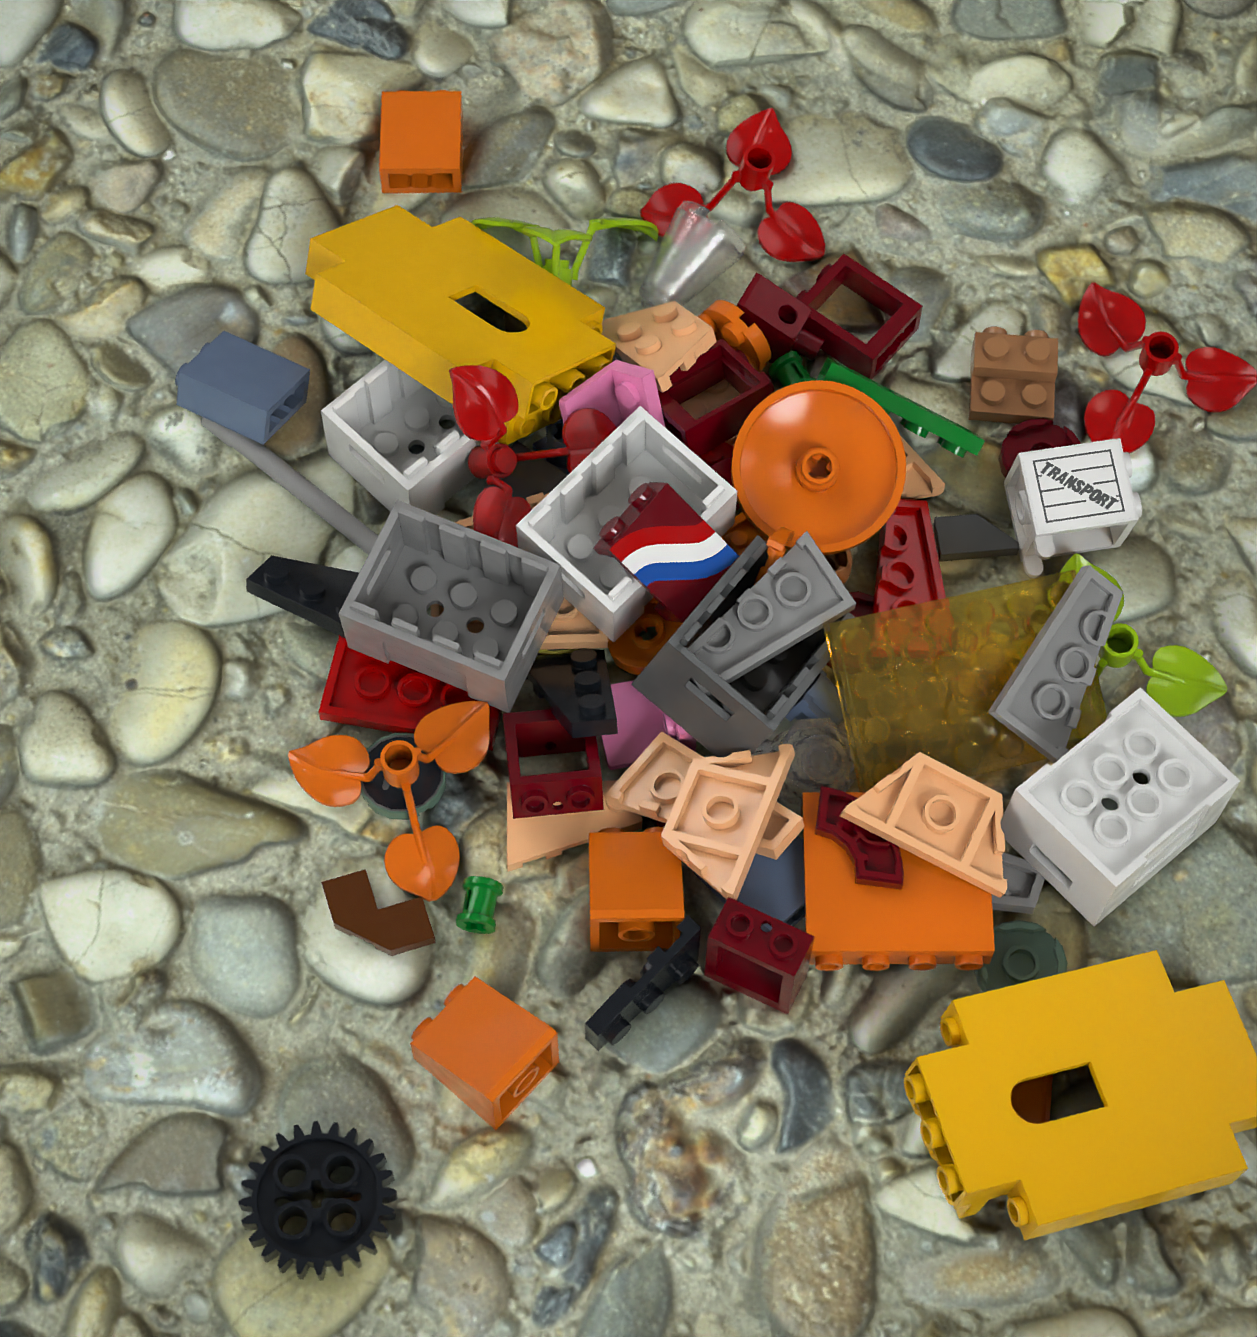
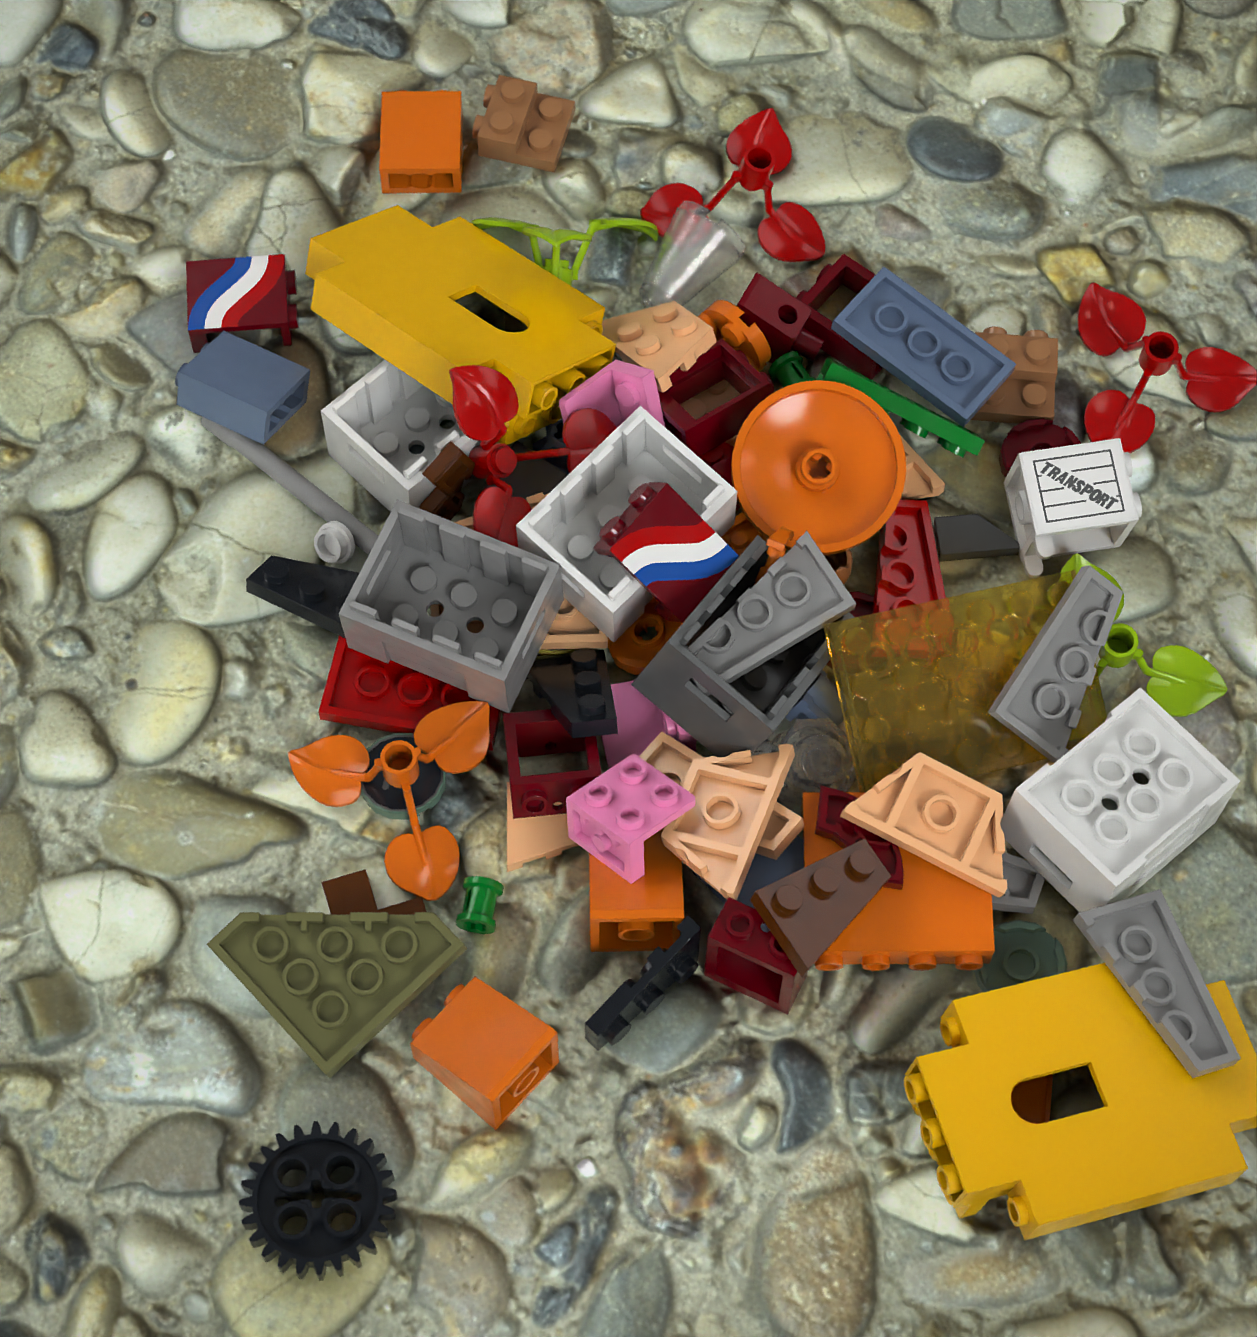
none -> panel [186,254,299,353]
none -> olive plate [207,912,467,1078]
none -> white plate [314,521,355,564]
none -> reddish brown tile [418,441,475,521]
none -> medium nougat plate [472,75,575,173]
none -> bright pink bracket [566,754,695,884]
none -> reddish brown wing [750,839,891,978]
none -> sand blue plate [831,267,1016,428]
none -> light grey wing [1073,889,1241,1078]

